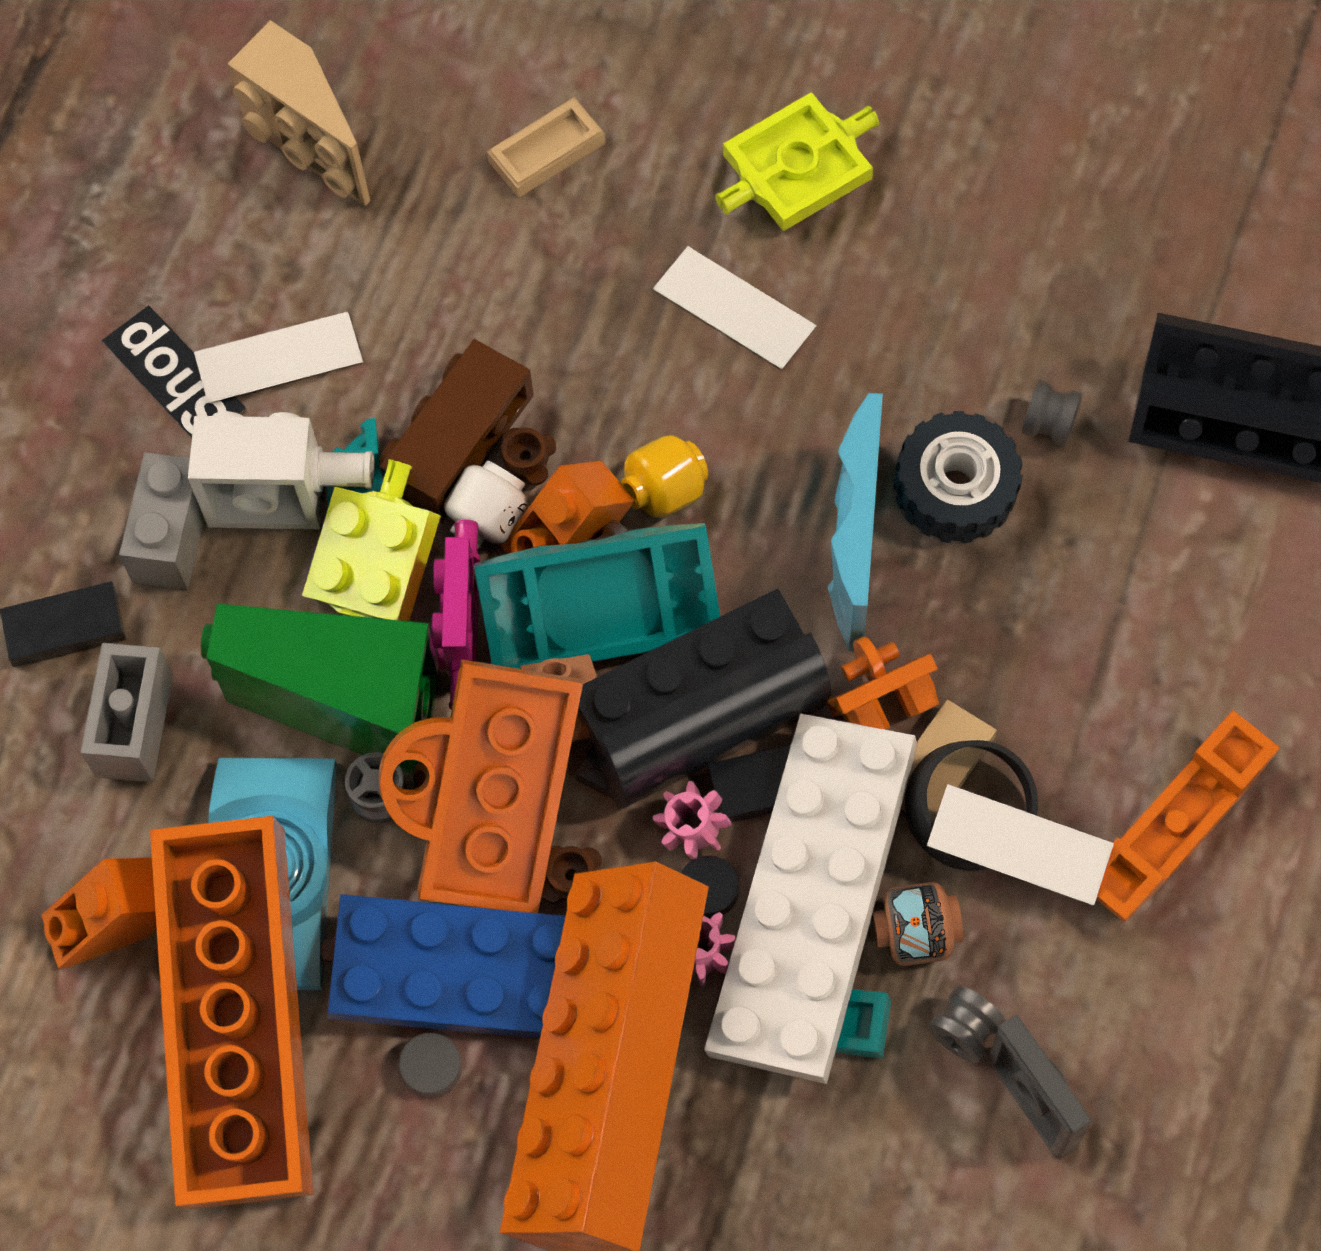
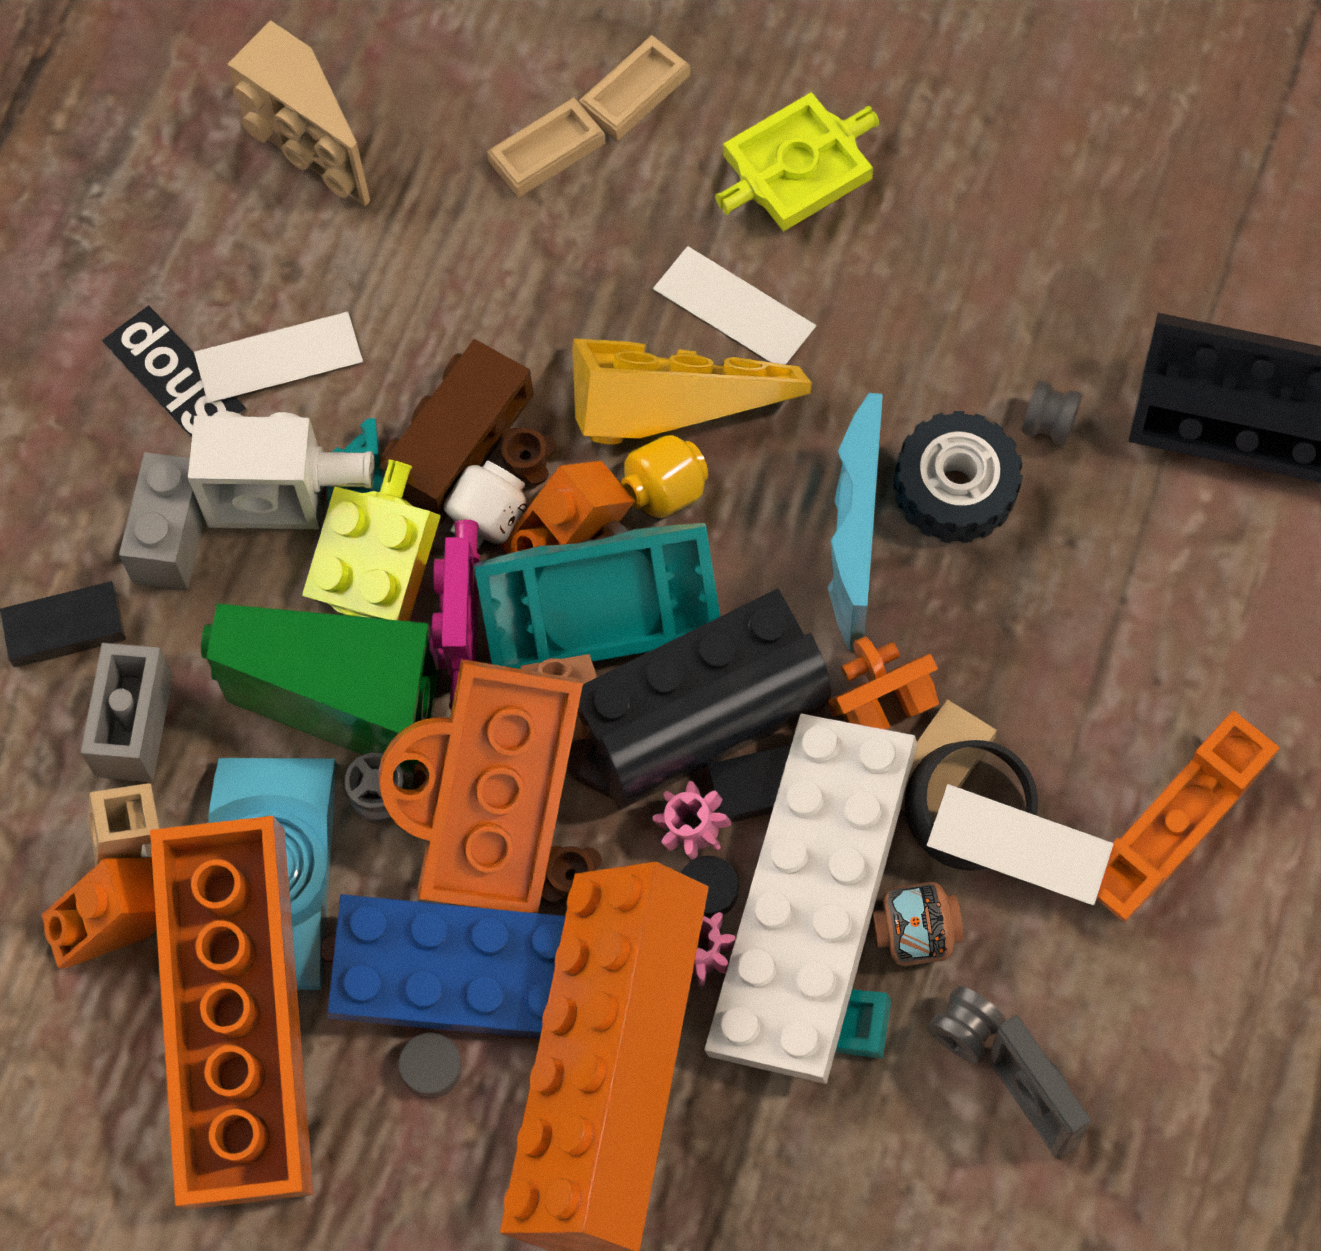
none -> tan leg [88,783,159,866]
none -> yellow wedge [572,338,812,444]
none -> tan tile [578,35,690,141]

